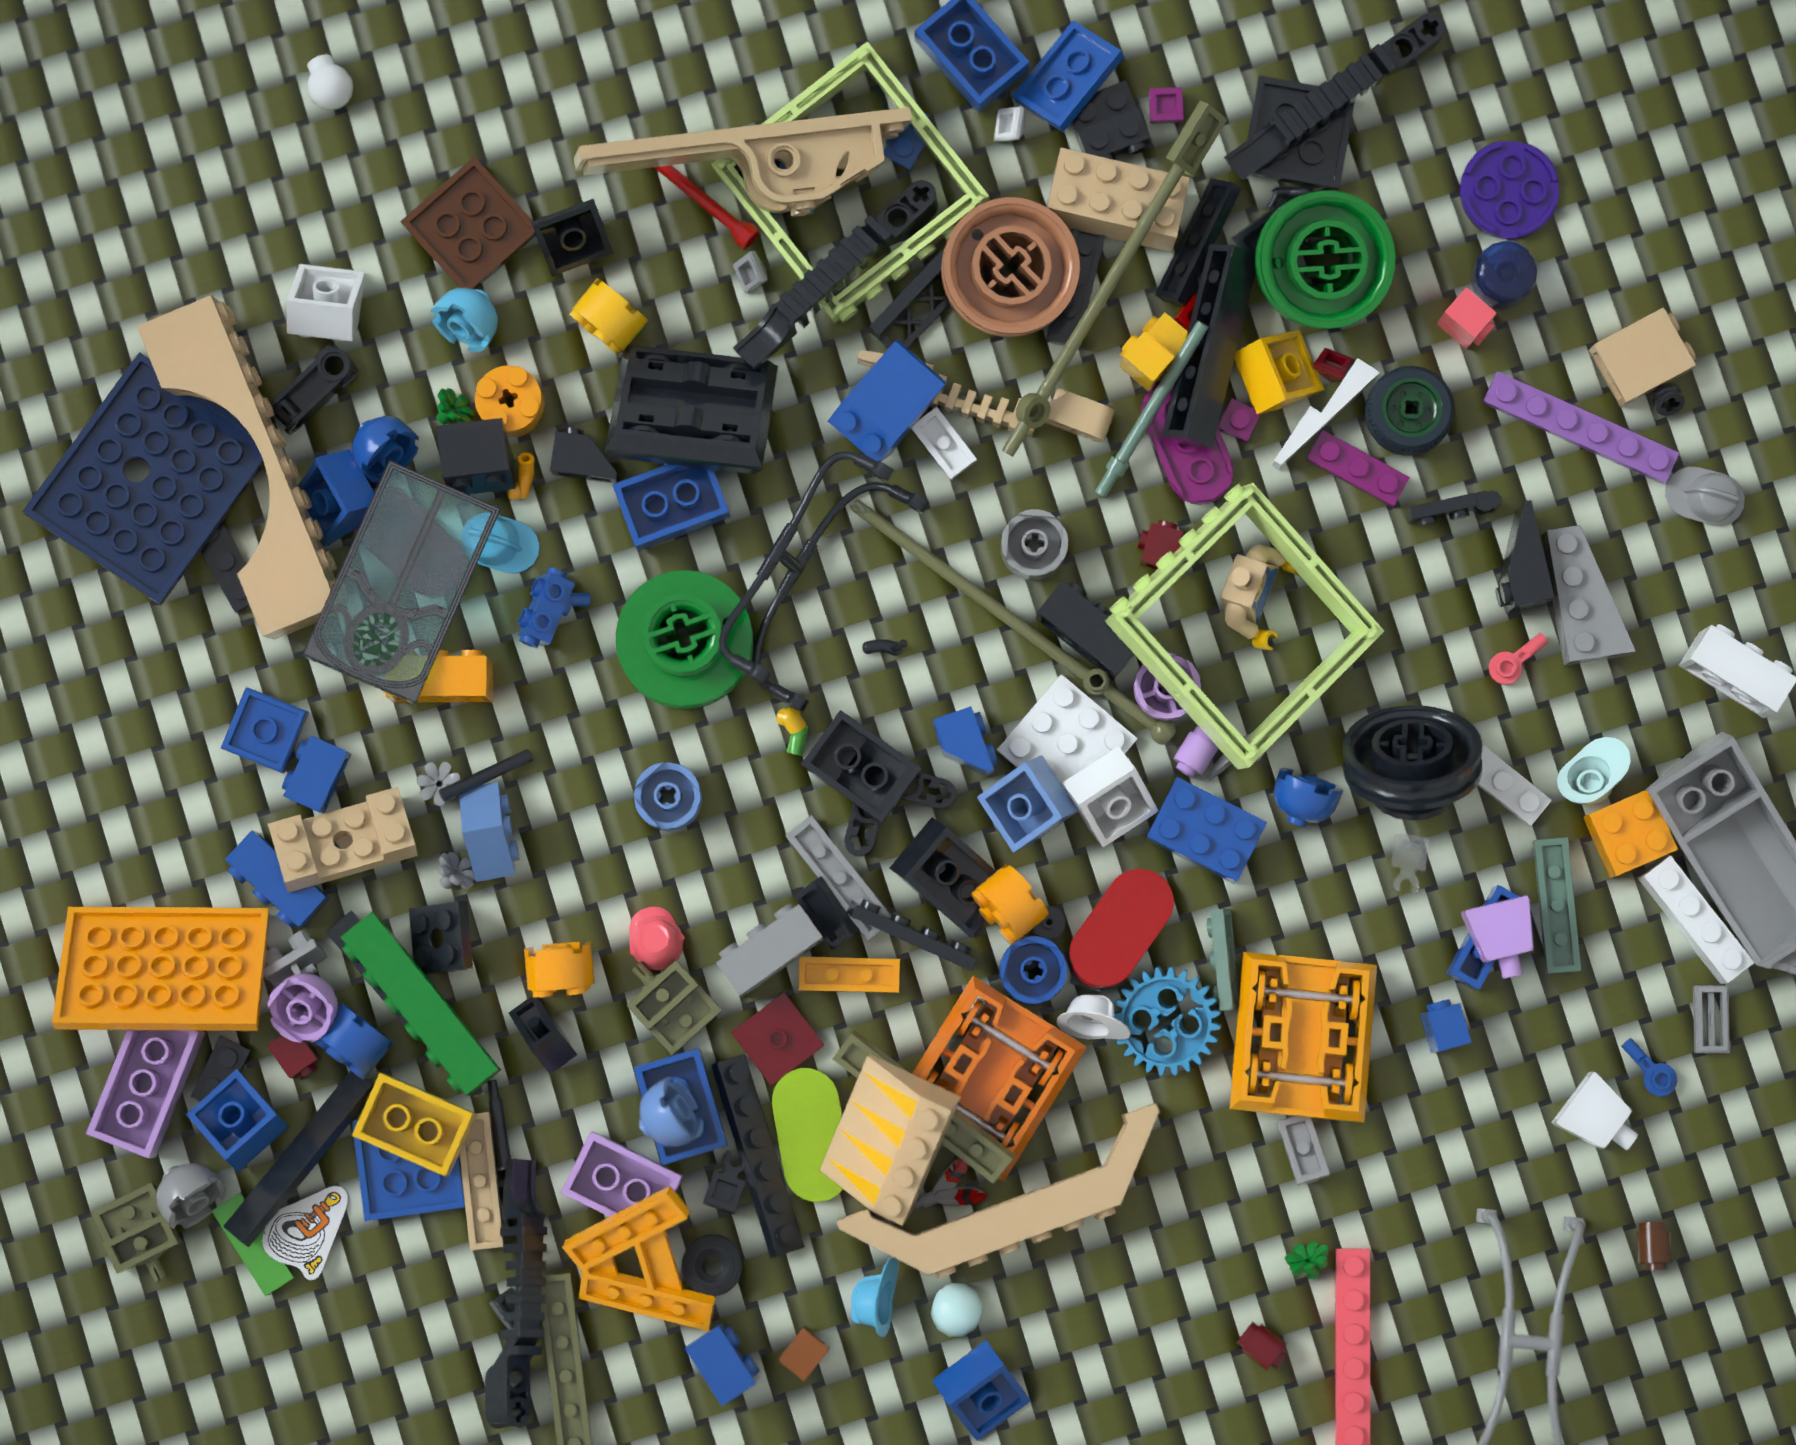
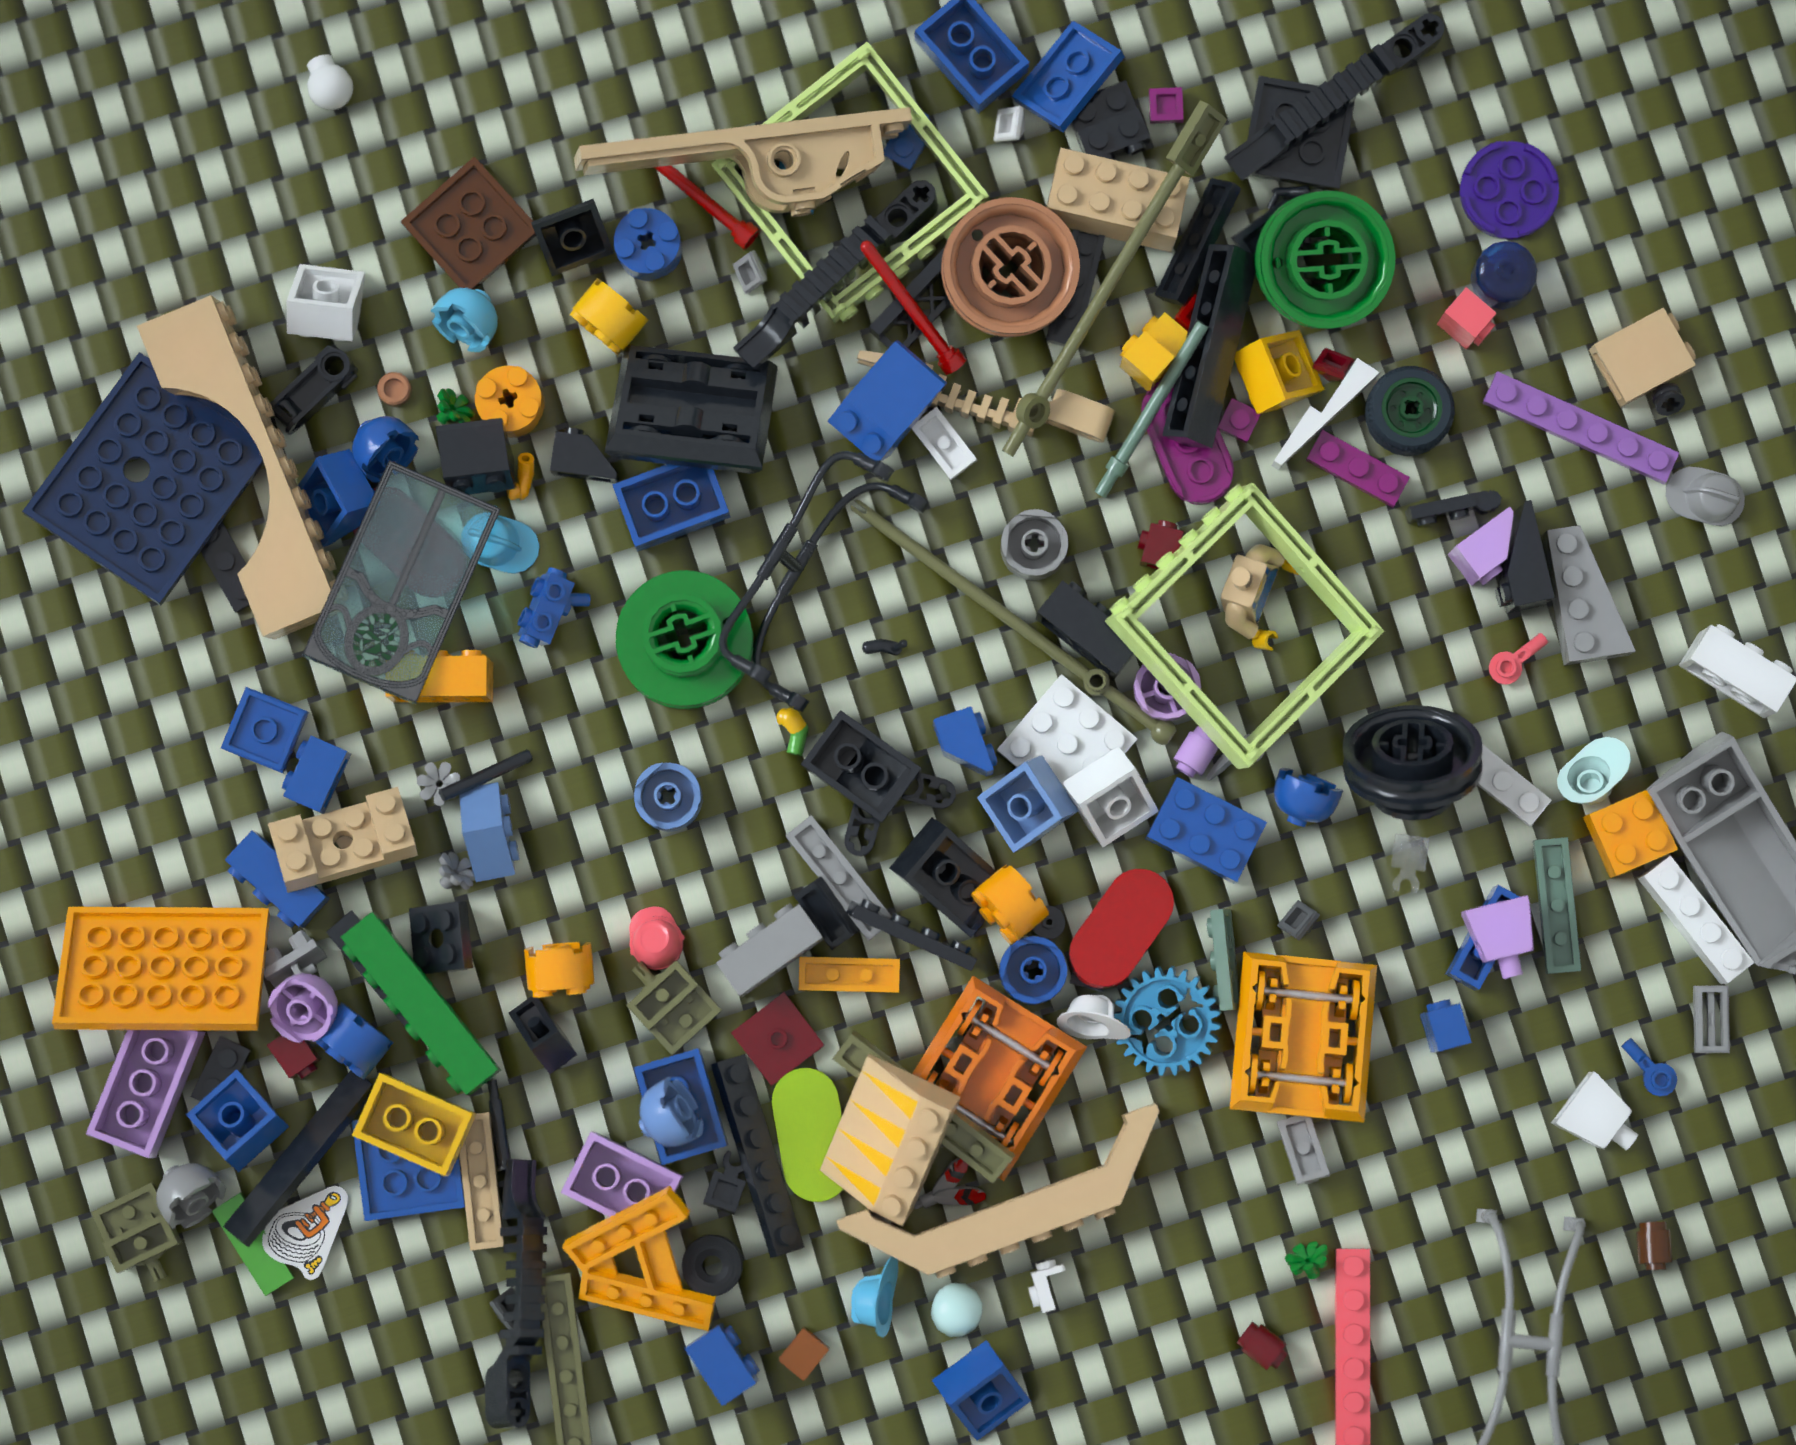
none -> nougat tile [377,372,412,407]
none -> blue brick [614,208,682,281]
none -> red piece [860,240,967,375]
none -> white bracket [1028,1259,1066,1313]
none -> dark grey slope [1277,900,1320,941]
none -> lavender slope [1448,507,1514,586]

